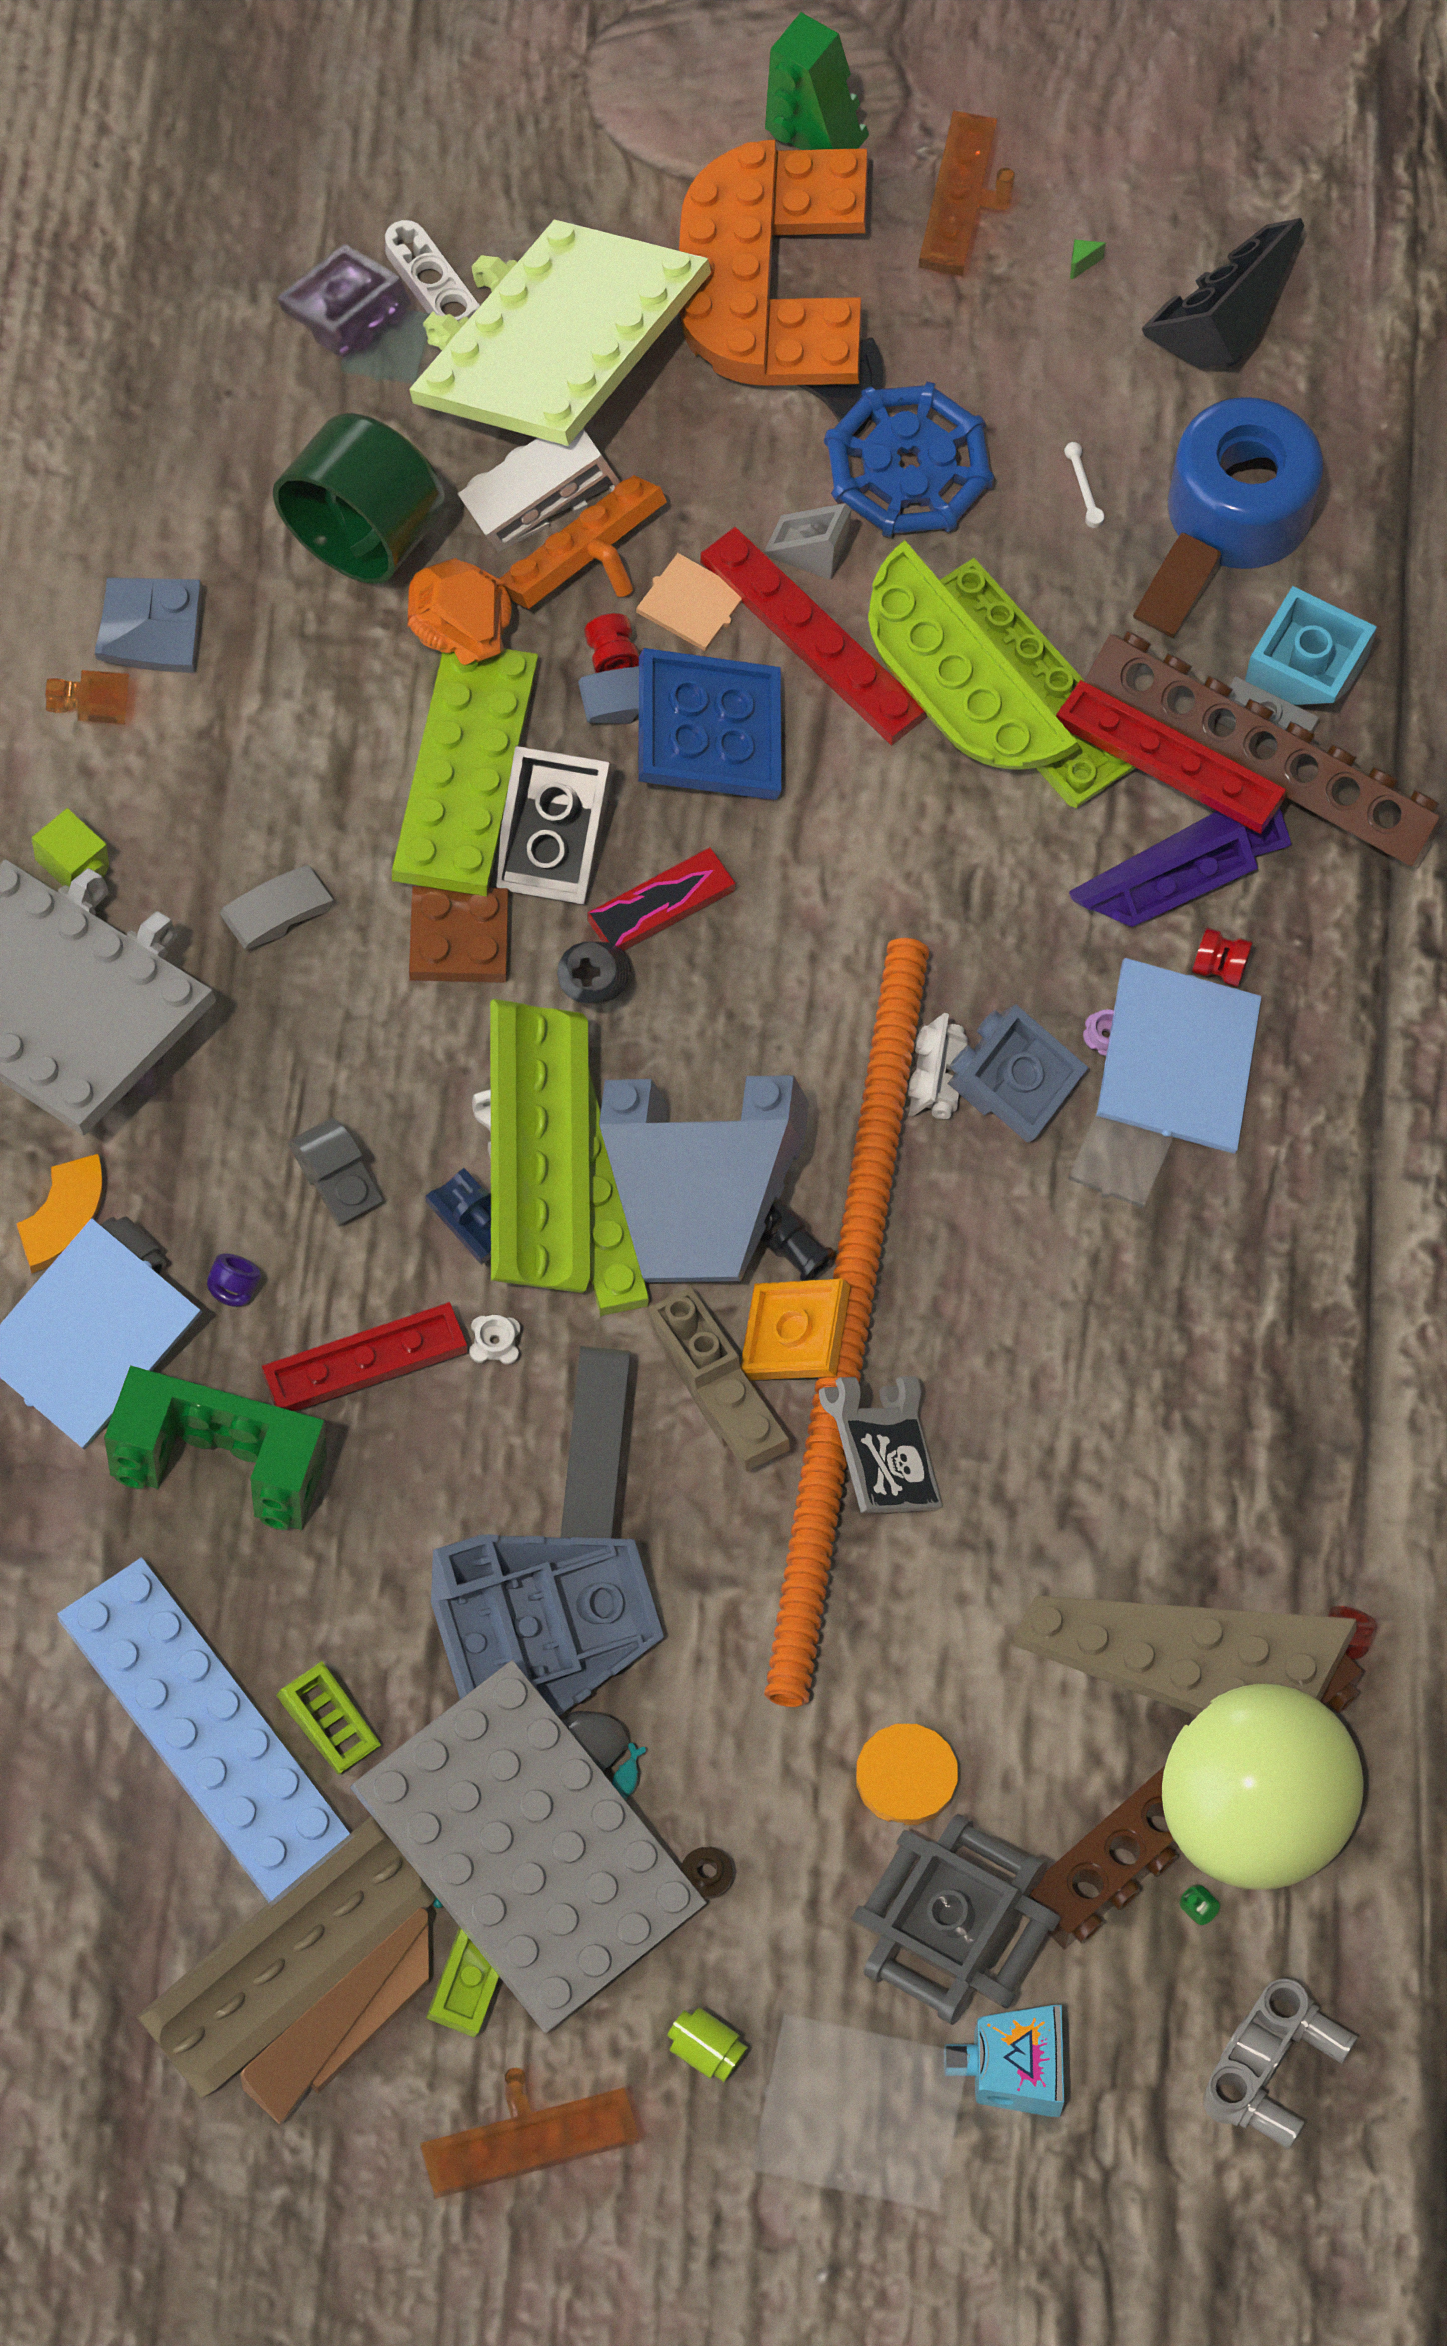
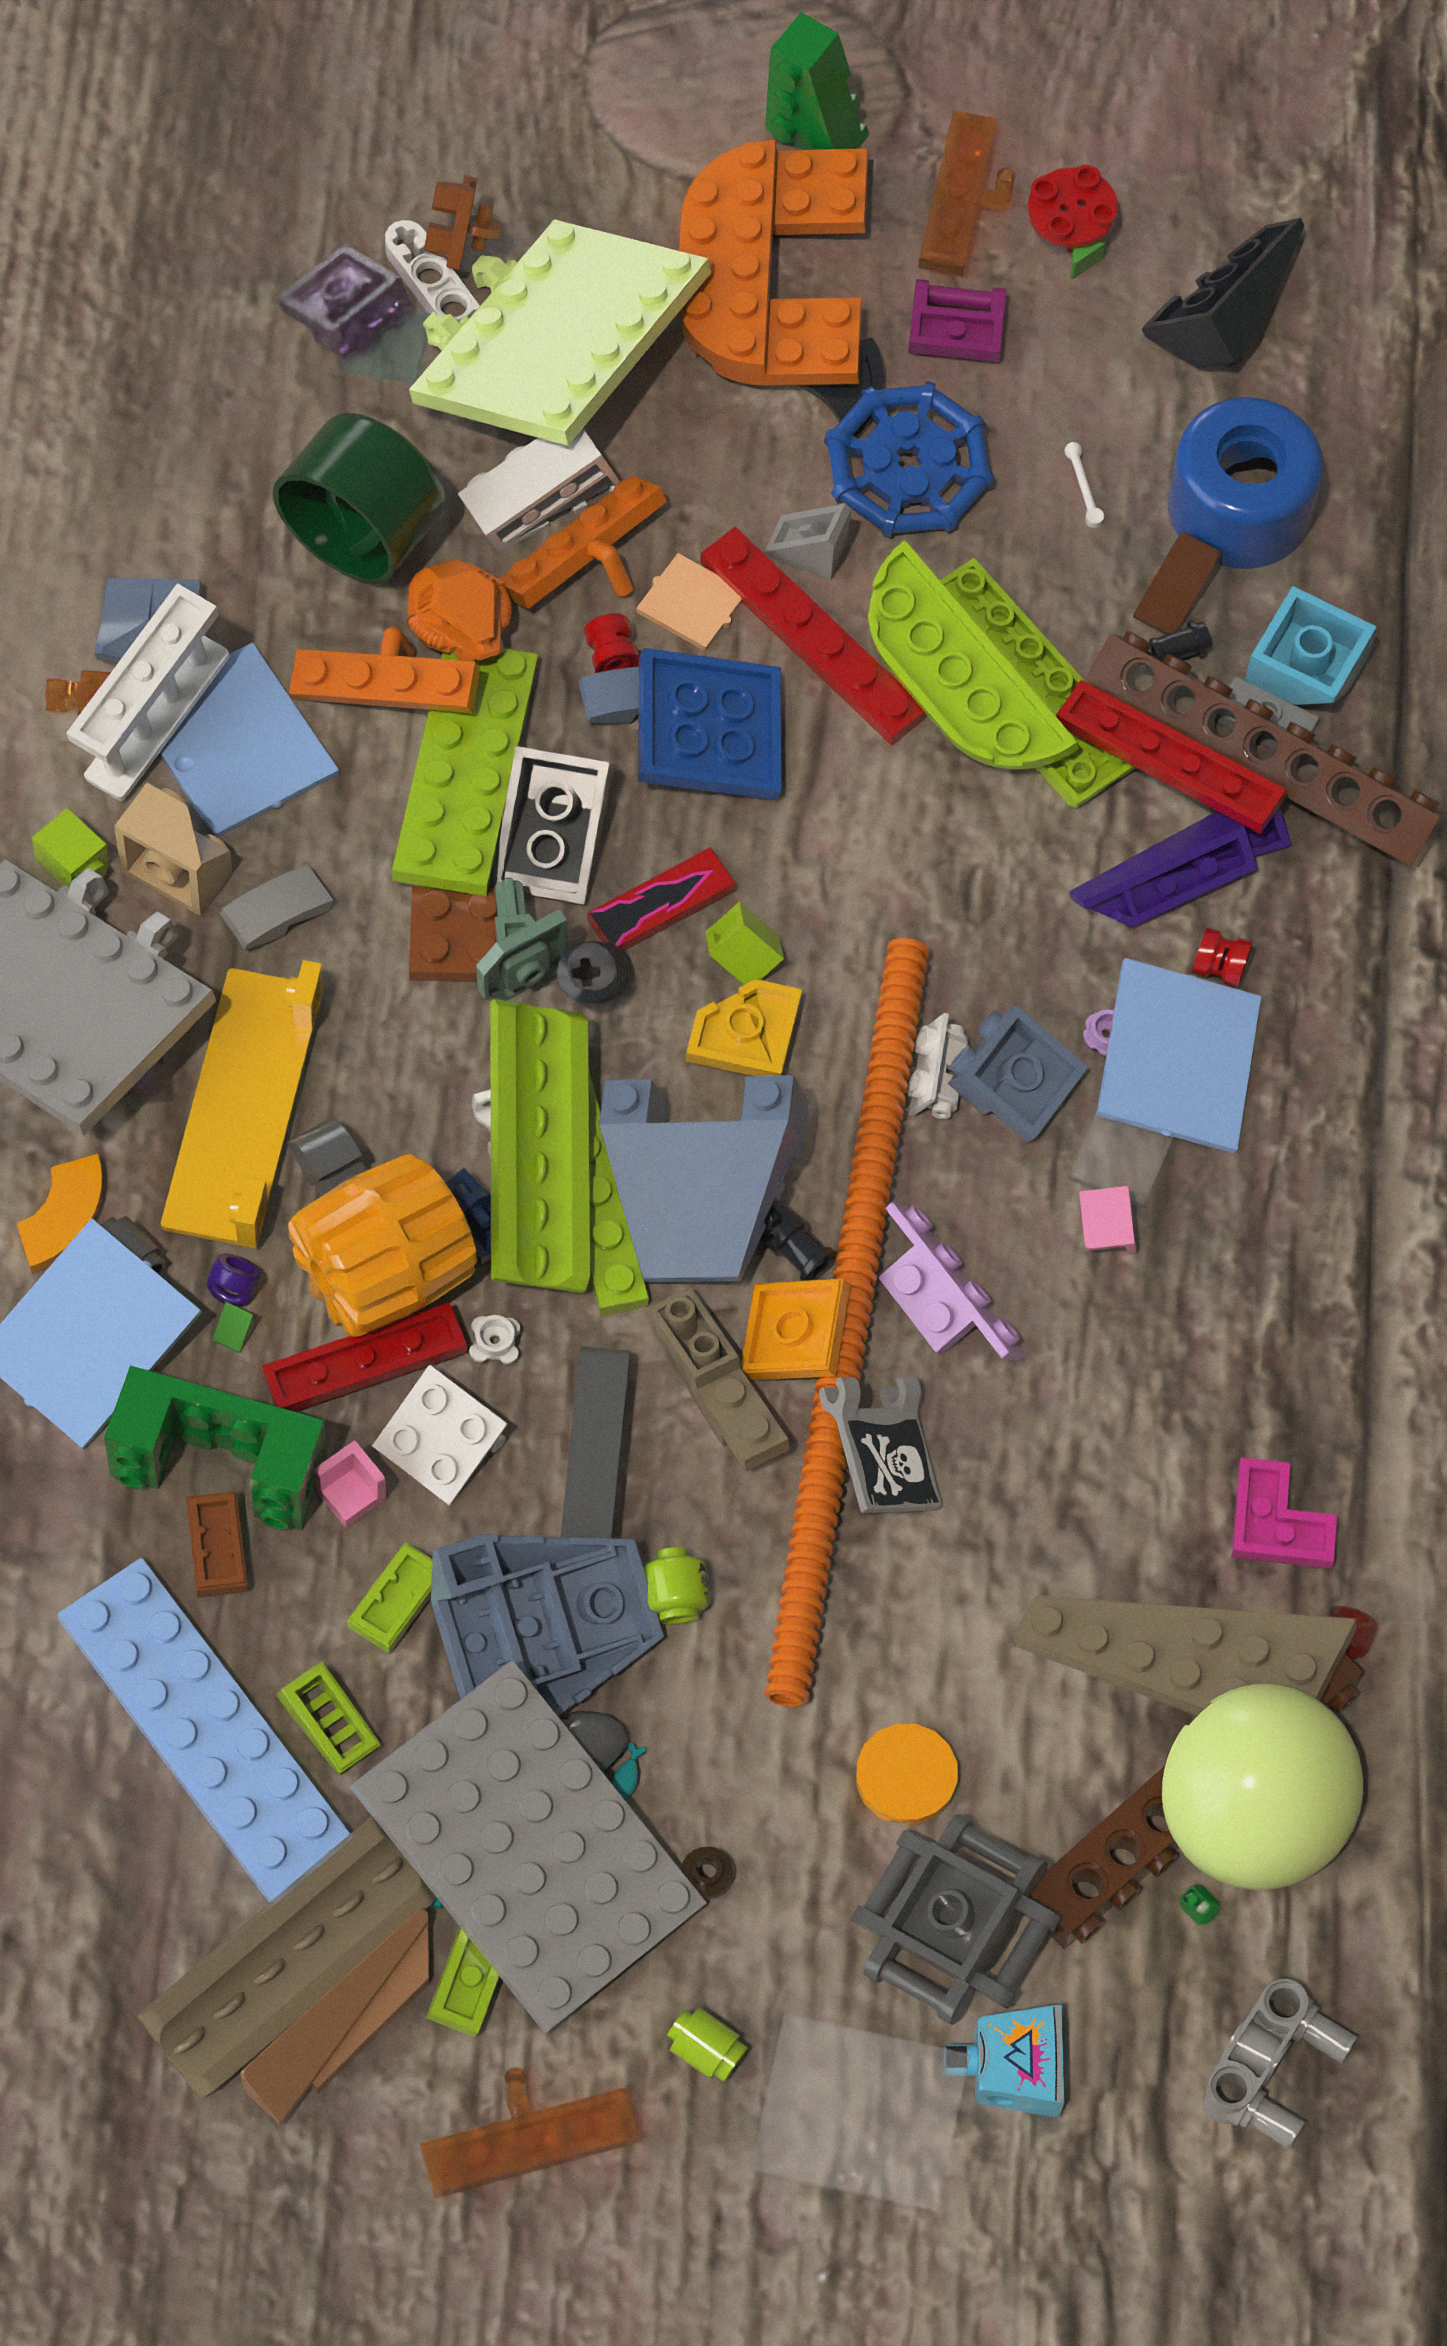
none -> white fence [66,583,230,801]
none -> tan slope [115,783,232,916]
none -> light blue piece [159,642,339,838]
none -> yellow bracket [161,960,324,1249]
none -> dark orange plate [186,1491,248,1597]
none -> bright green piece [212,1302,254,1354]
none -> light orange wheel [288,1154,477,1337]
none -> orange plate [289,626,481,713]
none -> bright pink panel [314,1440,386,1528]
none -> lime plate [347,1542,433,1654]
none -> white hinge [372,1365,508,1505]
none -> dark orange hips [424,175,503,270]
none -> sand green piece [476,878,568,1001]
none -> lime head [643,1547,710,1625]
none -> yellow plate [686,979,802,1076]
none -> lime panel [705,901,784,985]
none -> lavender bracket [878,1202,1026,1362]
none -> magenta plate [908,279,1007,362]
none -> red plate [1027,165,1118,253]
none -> bright pink panel [1079,1186,1137,1254]
none -> black pin [1149,620,1212,660]
none -> dark pink plate [1231,1457,1337,1569]

